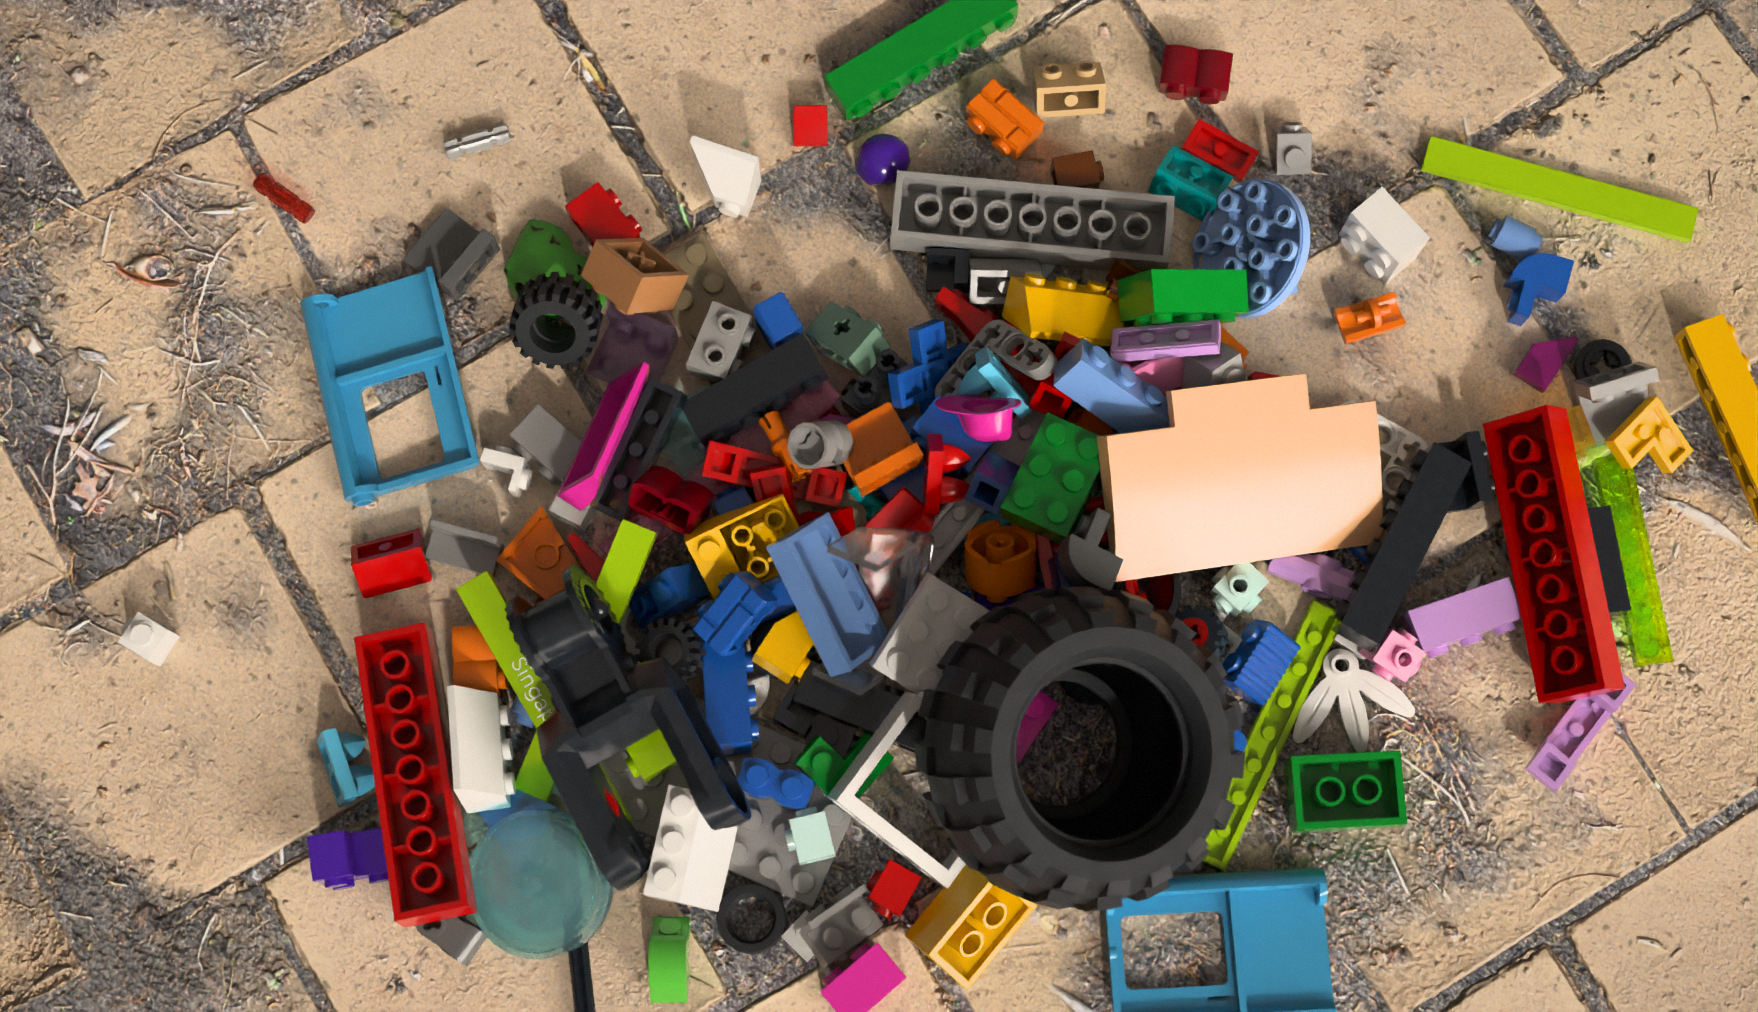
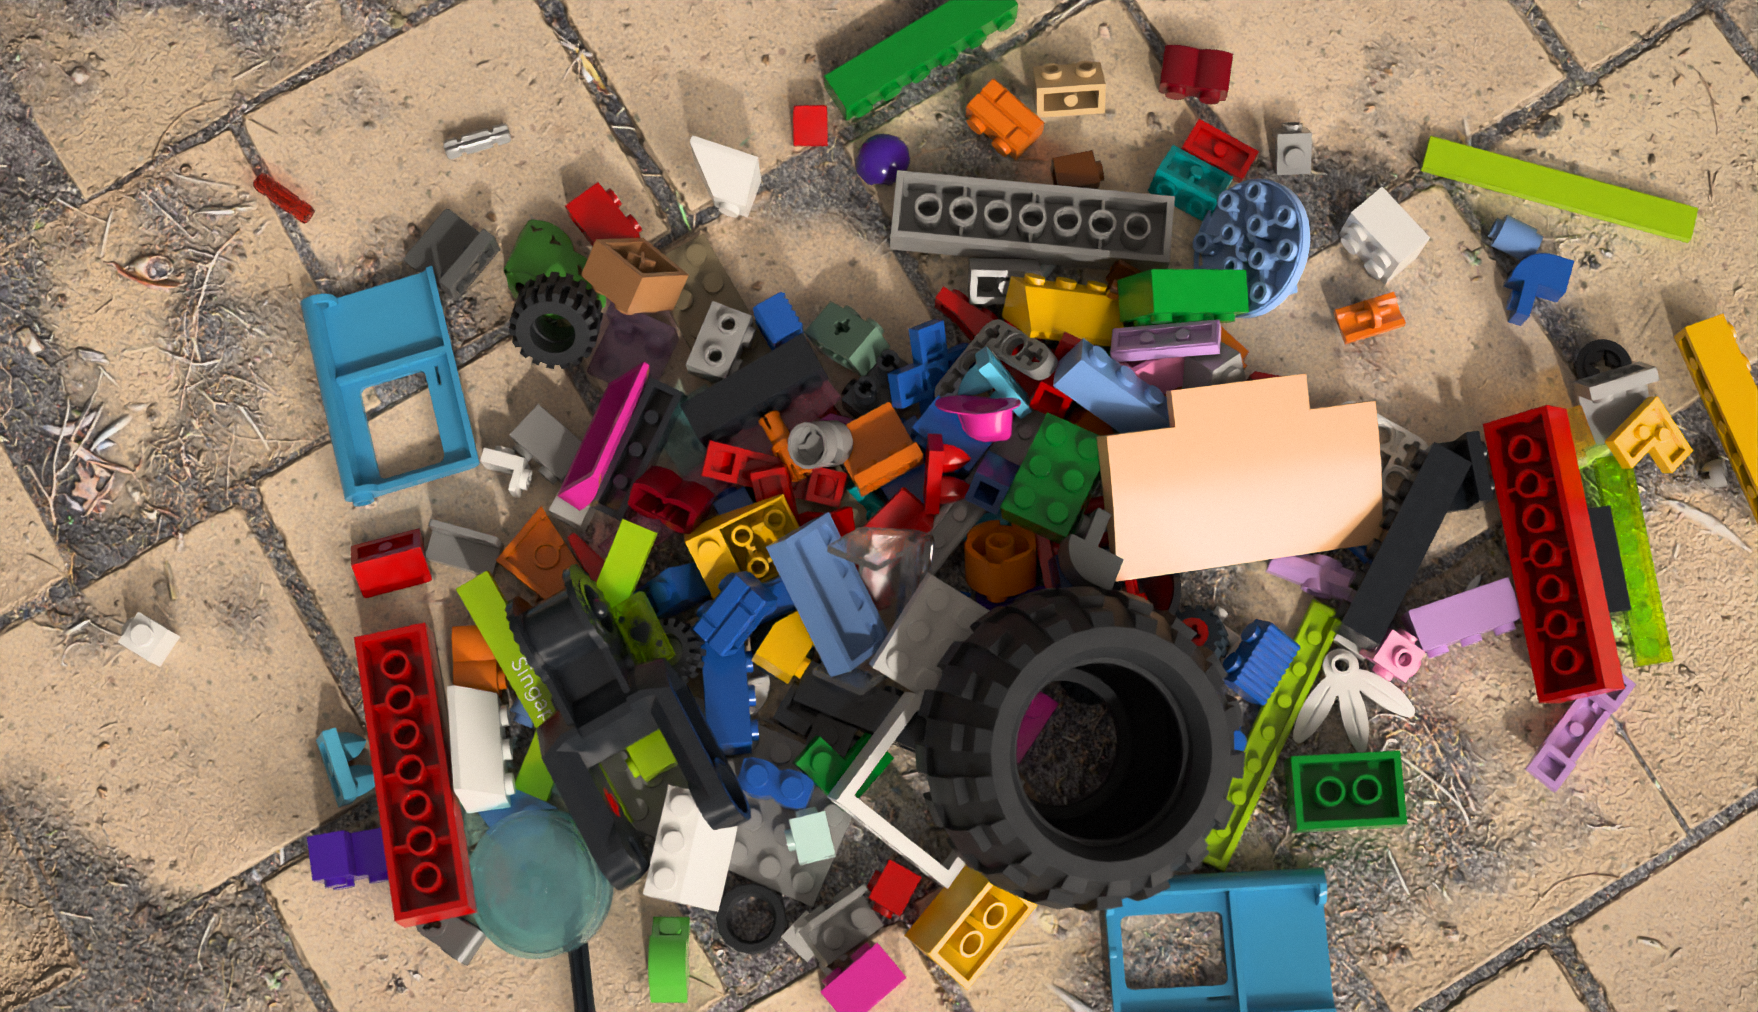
black panel [926,248,969,293] -> none
light aqua brick [1210,562,1270,617] -> none
magenta tile [1513,336,1579,393] -> none
none -> clear neon green tile [610,591,676,663]
none -> light grey hinge [1701,458,1729,488]

